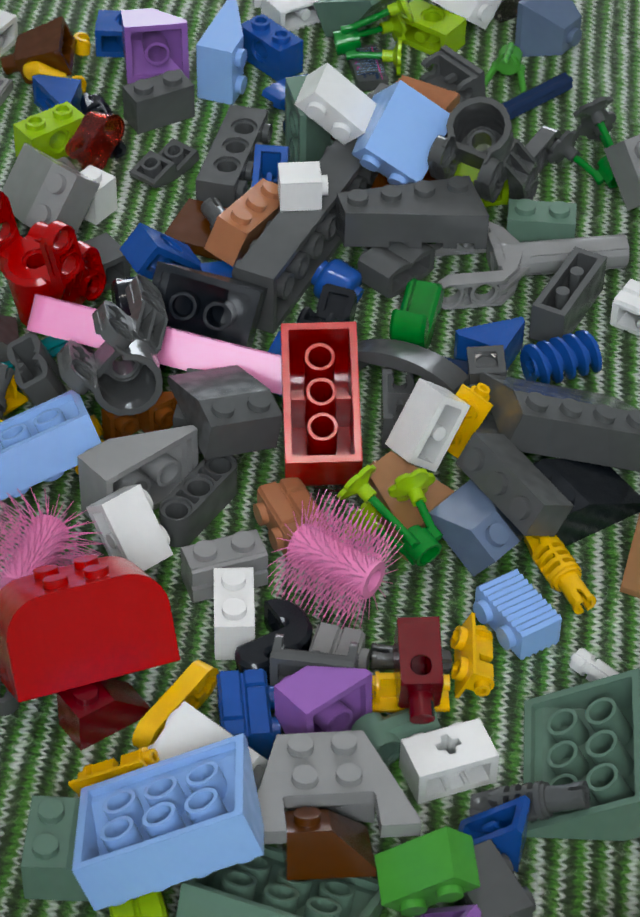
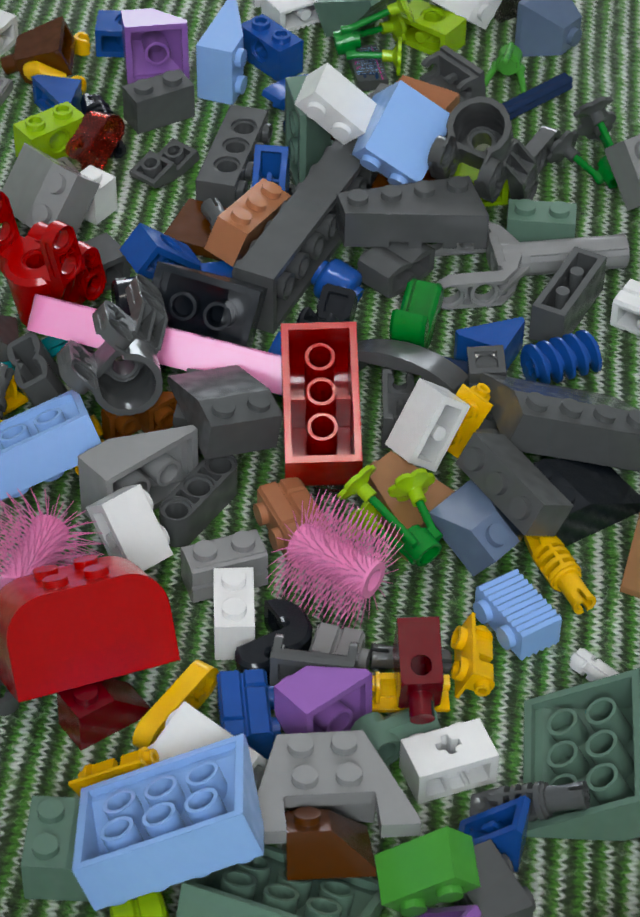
white brick [278,161,328,212] -> none

